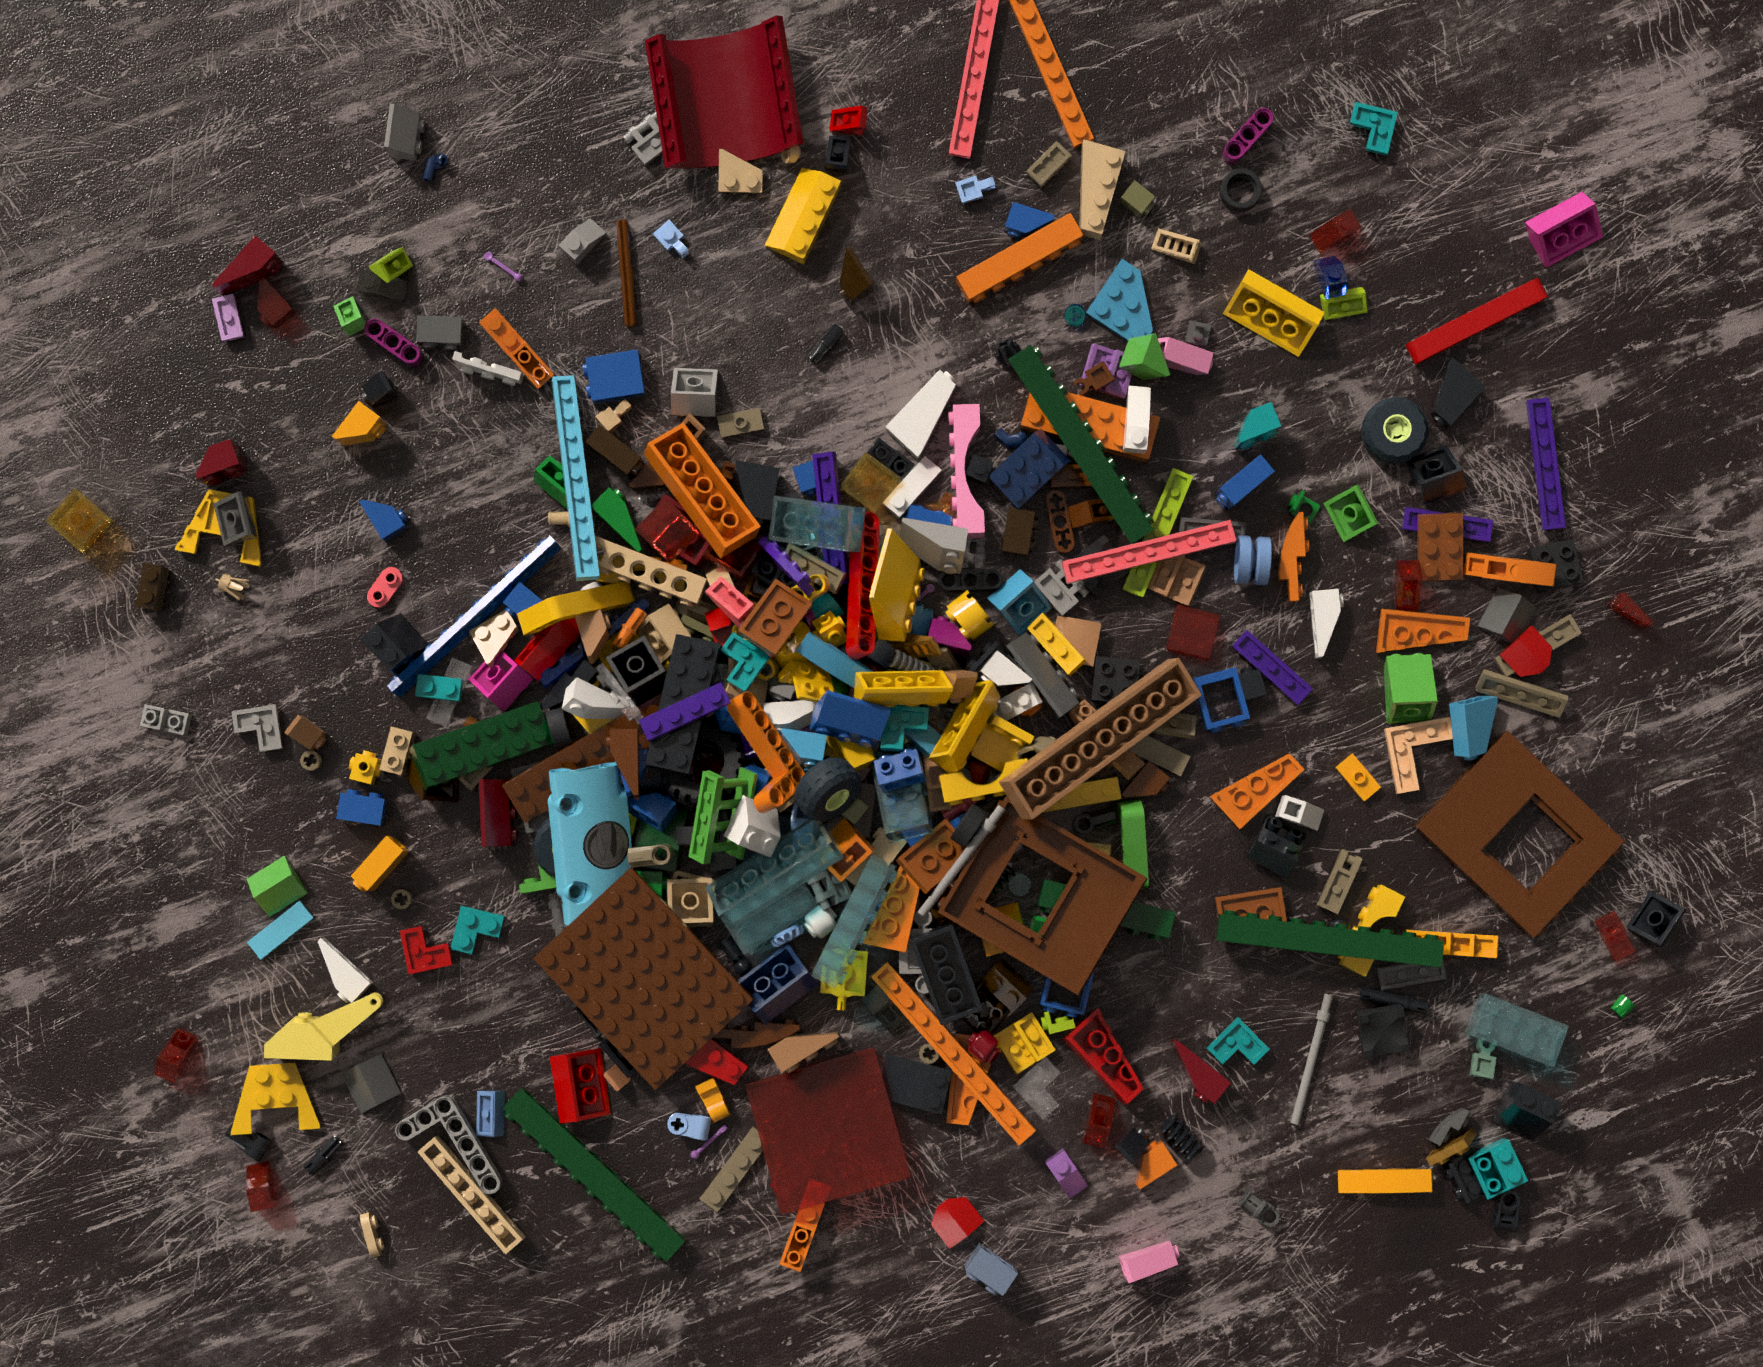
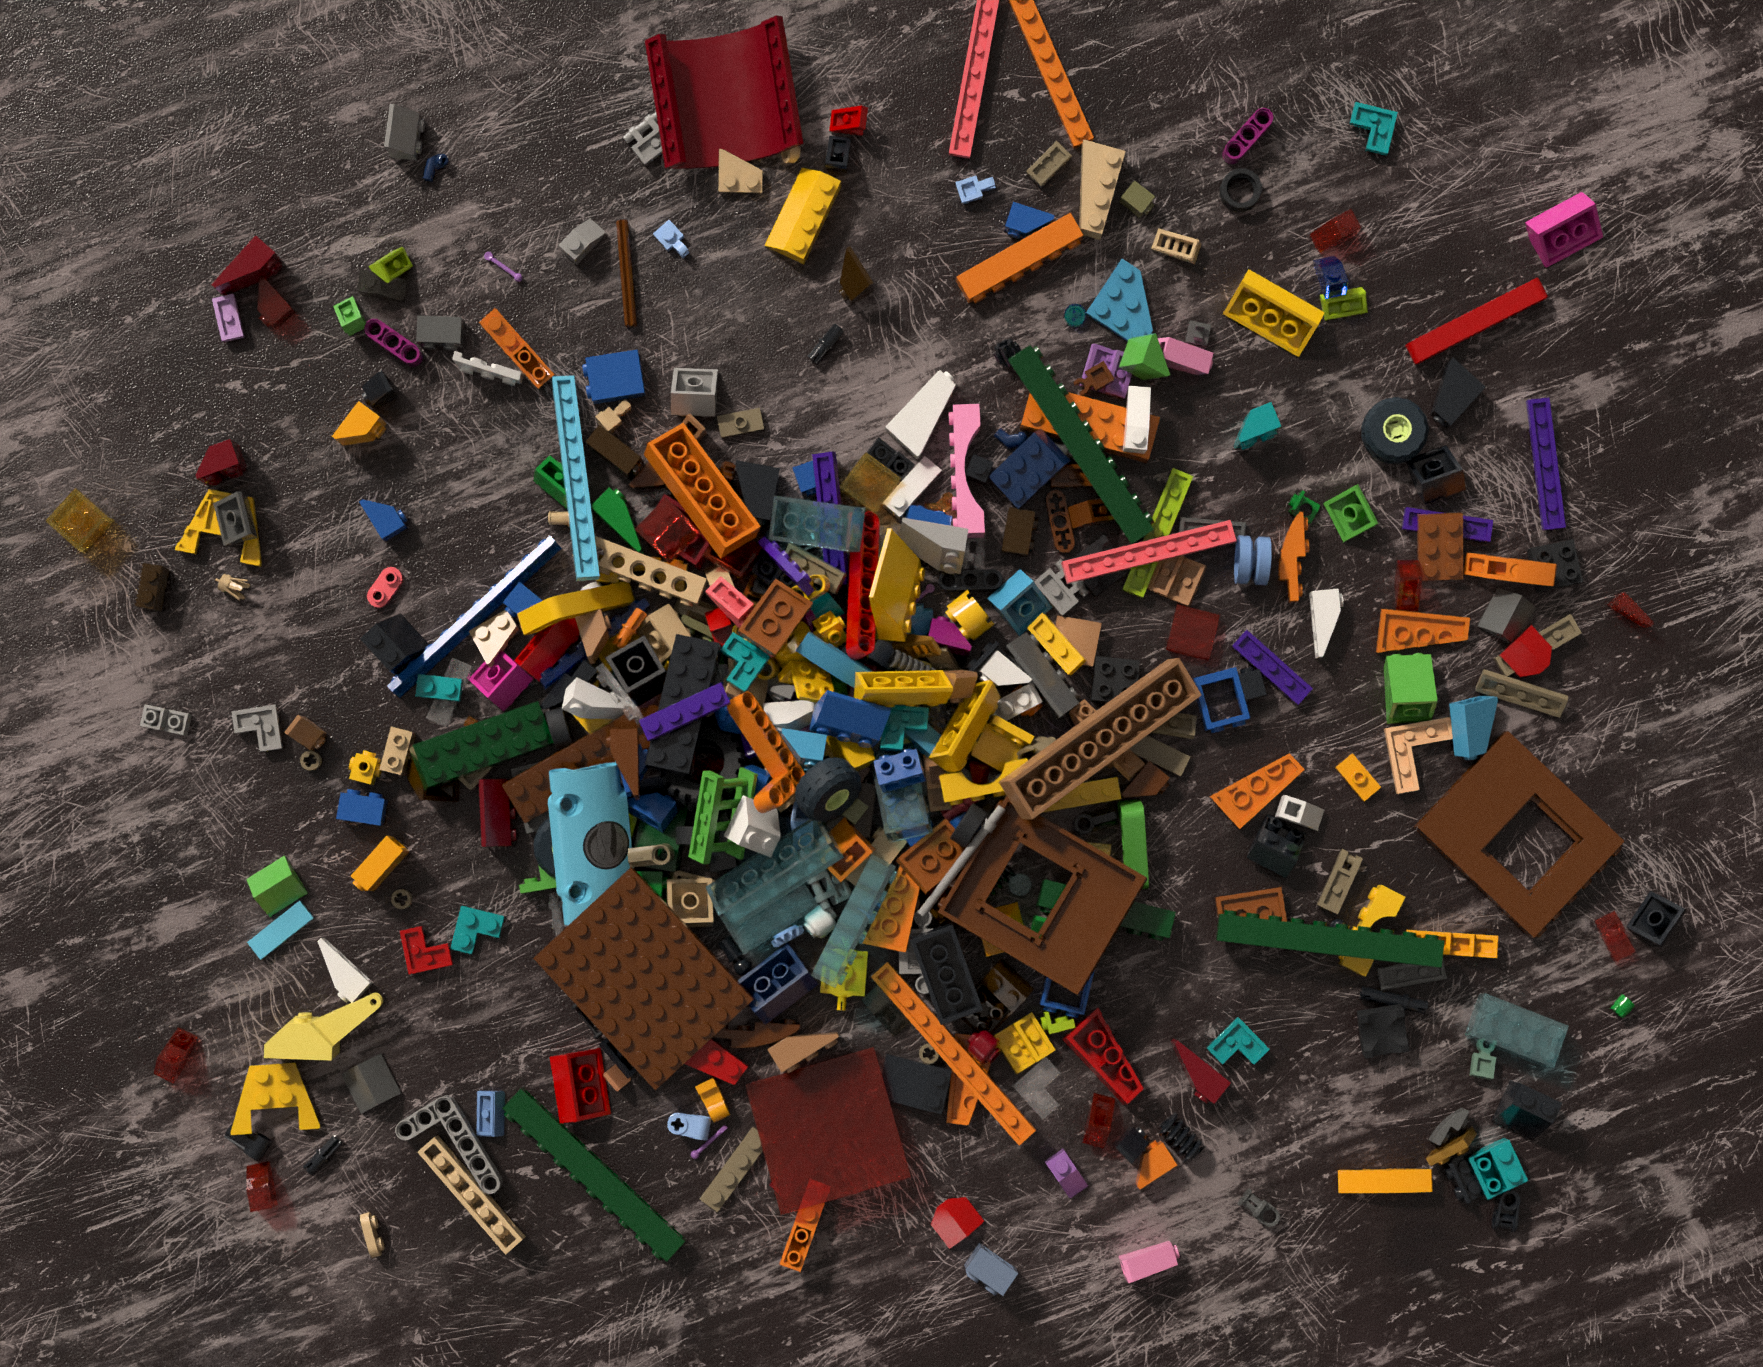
blue brick [1215,454,1275,510] -> none
light grey bar [1290,994,1333,1125] -> none

